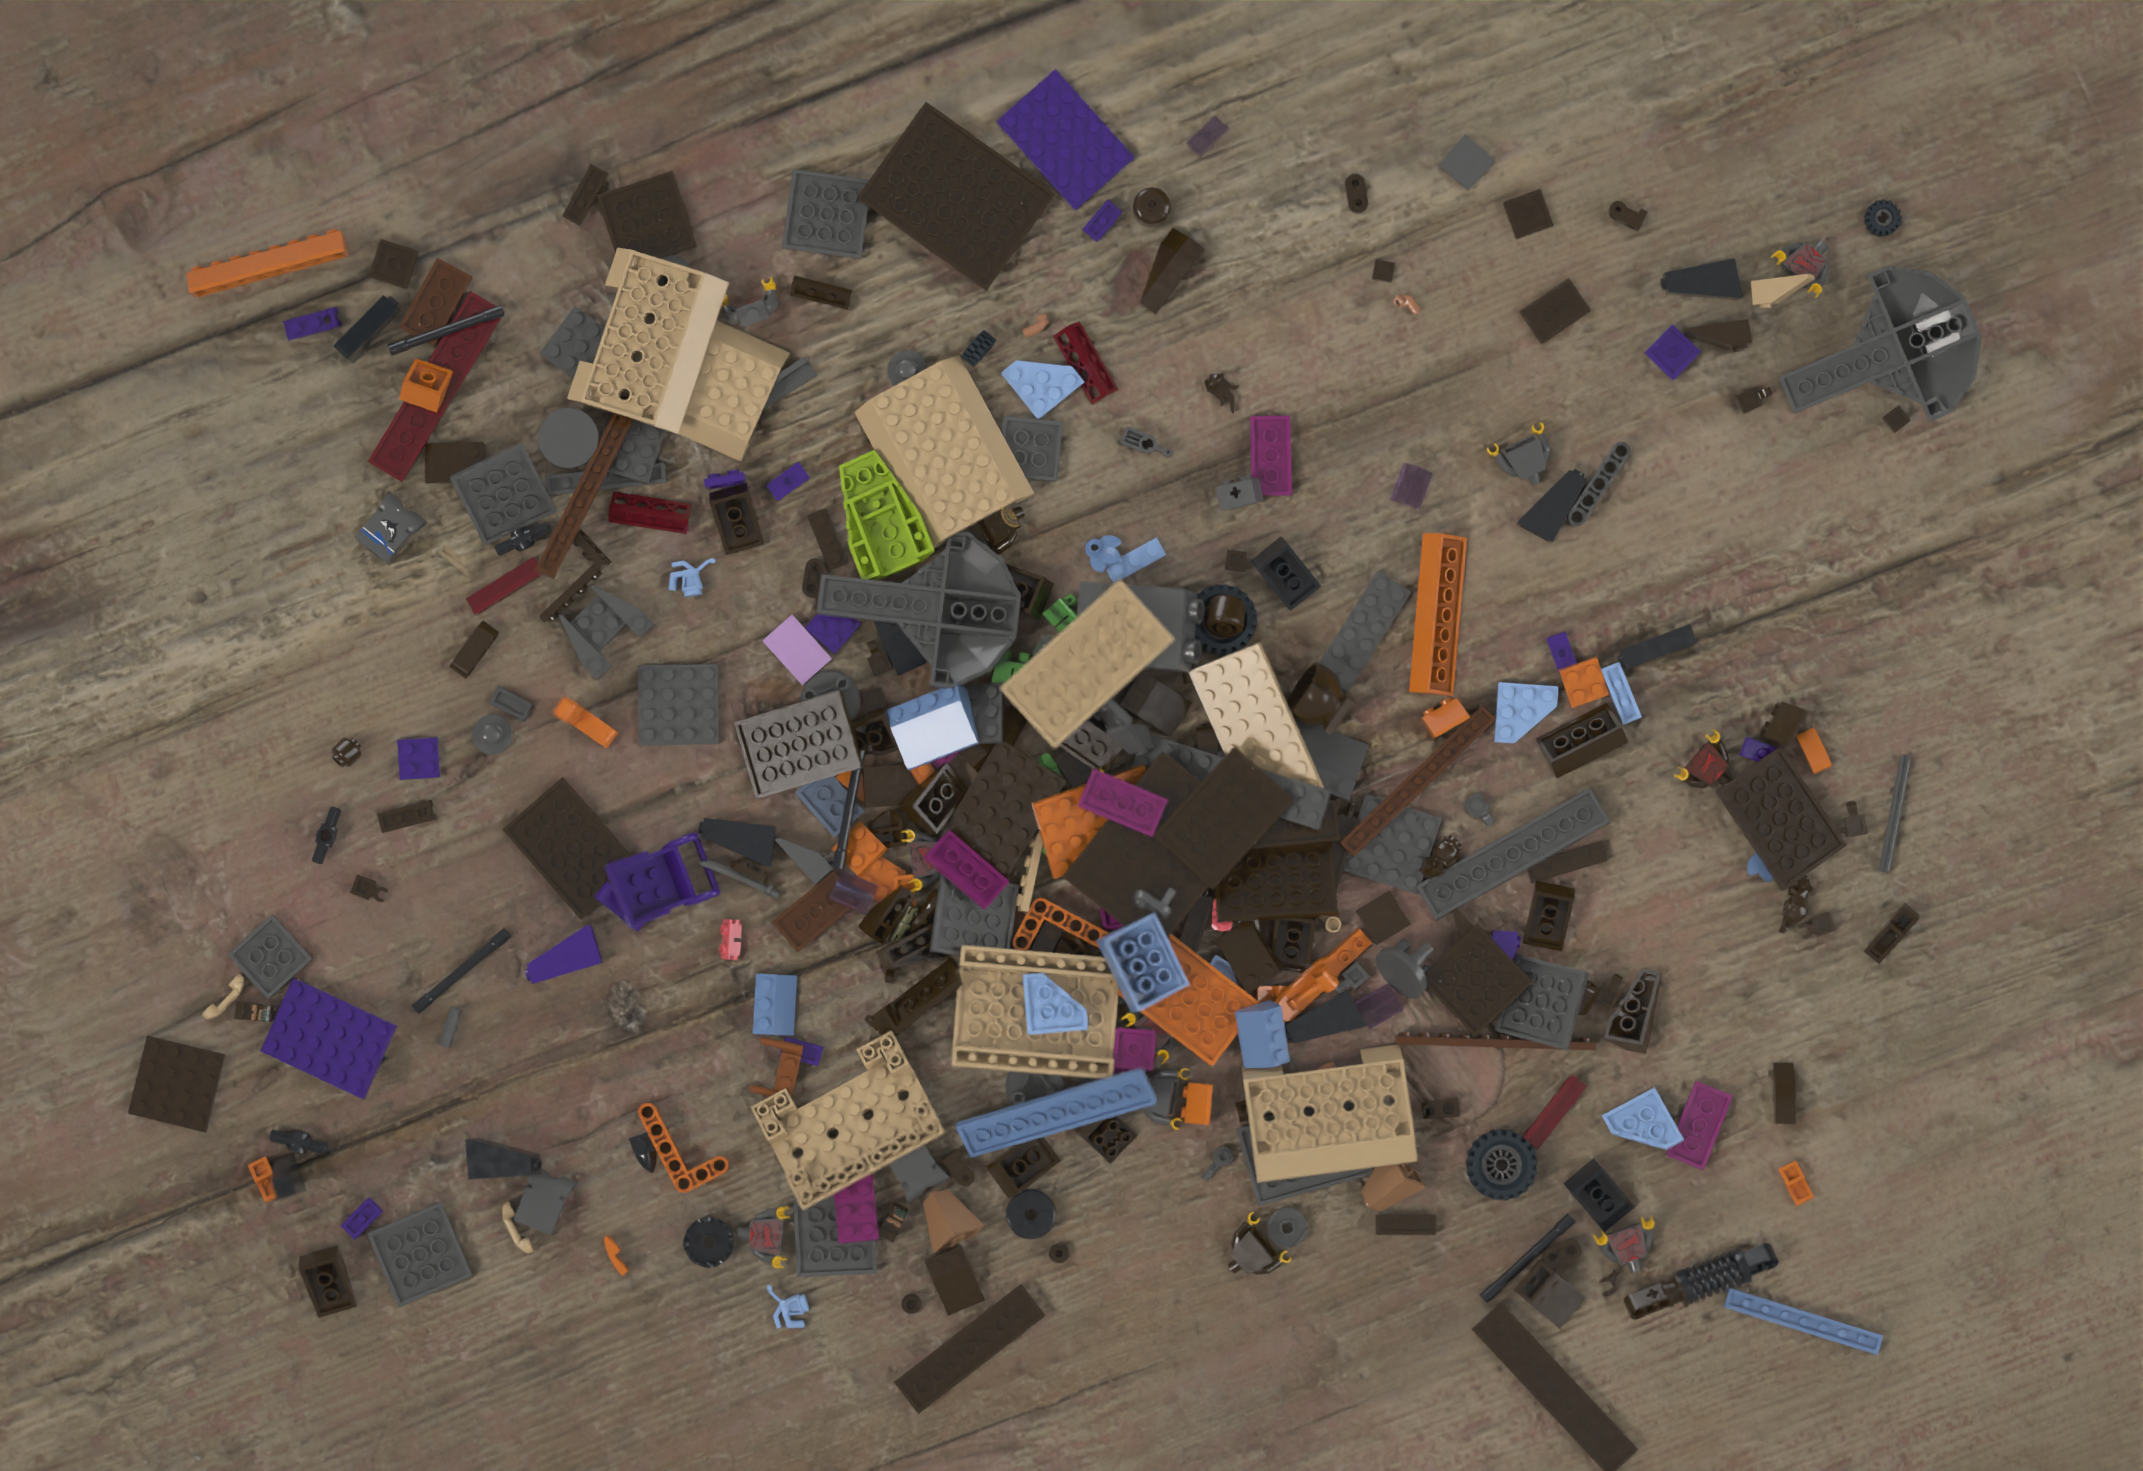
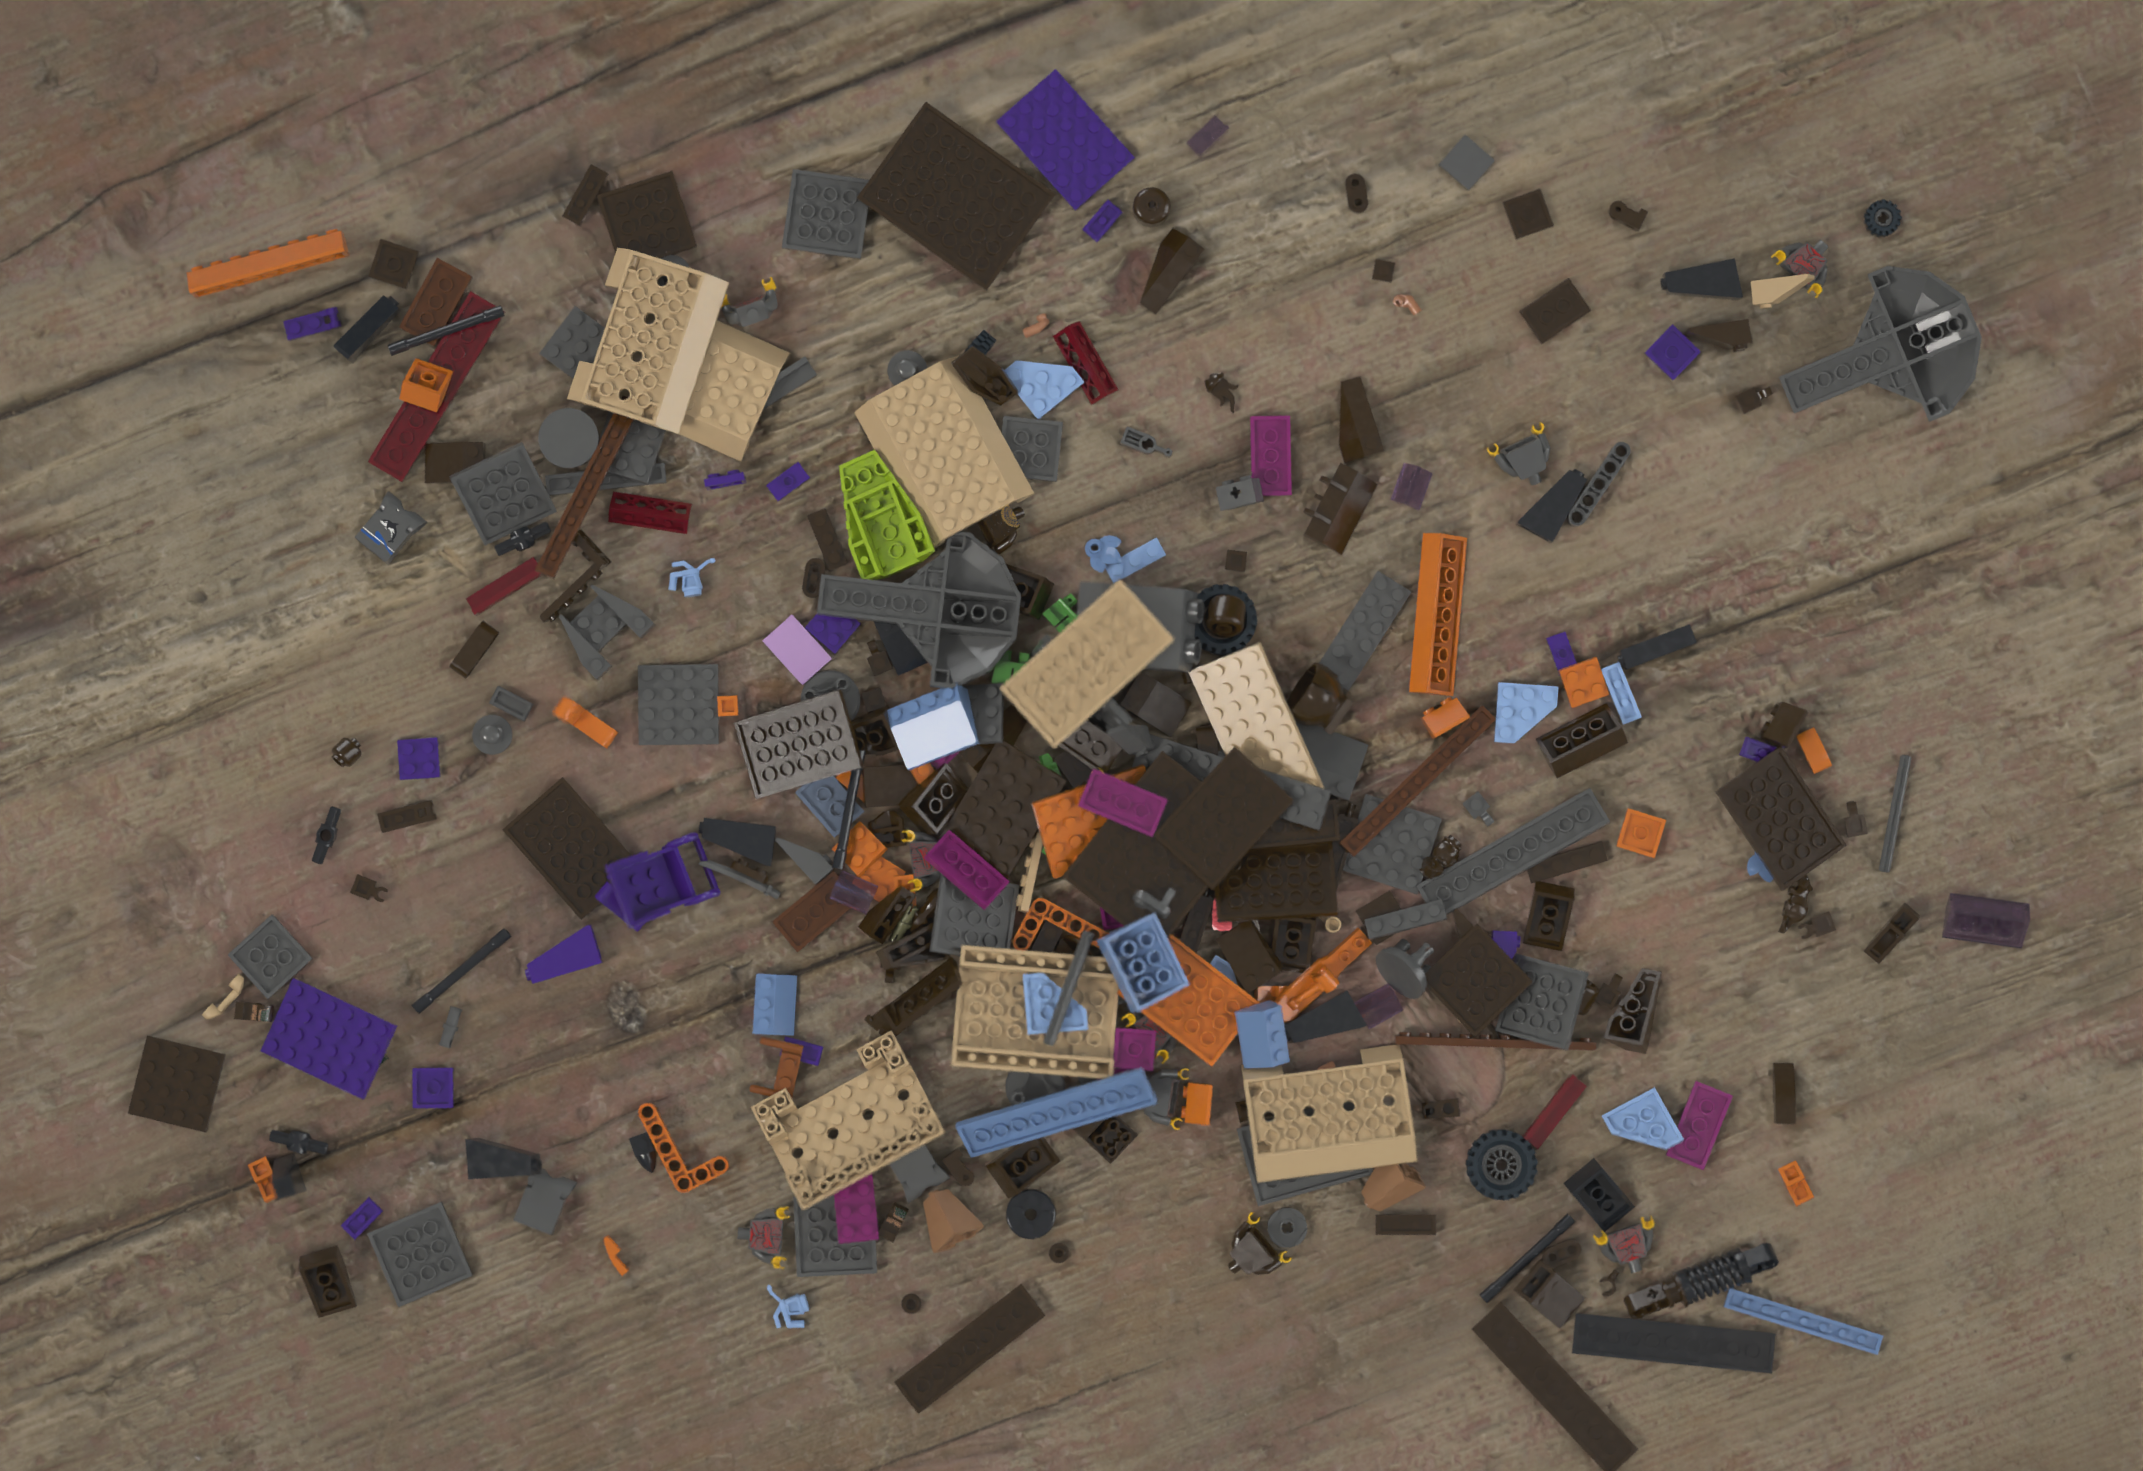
tan bar [502,1201,534,1254] -> none
black plate [683,1217,734,1268] -> none
dark brown slope [709,483,764,555] -> none
coral hinge [719,919,742,960] -> none
dark brown plate [790,275,852,310] -> none
dark brown slope [924,1245,985,1316] -> none
dark grey plate [1201,1146,1233,1182] -> none
black slope [1250,537,1321,611] -> none
dark grey plate [1335,962,1369,994] -> none
dark brown torso [1673,729,1732,789] -> none
dark brown plate [1882,405,1911,433] -> none
none -> dark purple plate [412,1068,454,1108]
none -> orange plate [717,695,739,717]
none -> dark brown piece [952,346,1018,406]
none -> dark grey axle [1043,931,1094,1046]
none -> dark brown piece [1303,463,1377,555]
none -> dark brown wedge [1339,376,1384,464]
none -> dark grey plate [1365,899,1447,940]
none -> black plate [1571,1313,1776,1374]
none -> orange plate [1616,808,1666,858]
none -> clear purple slope [1942,893,2030,949]

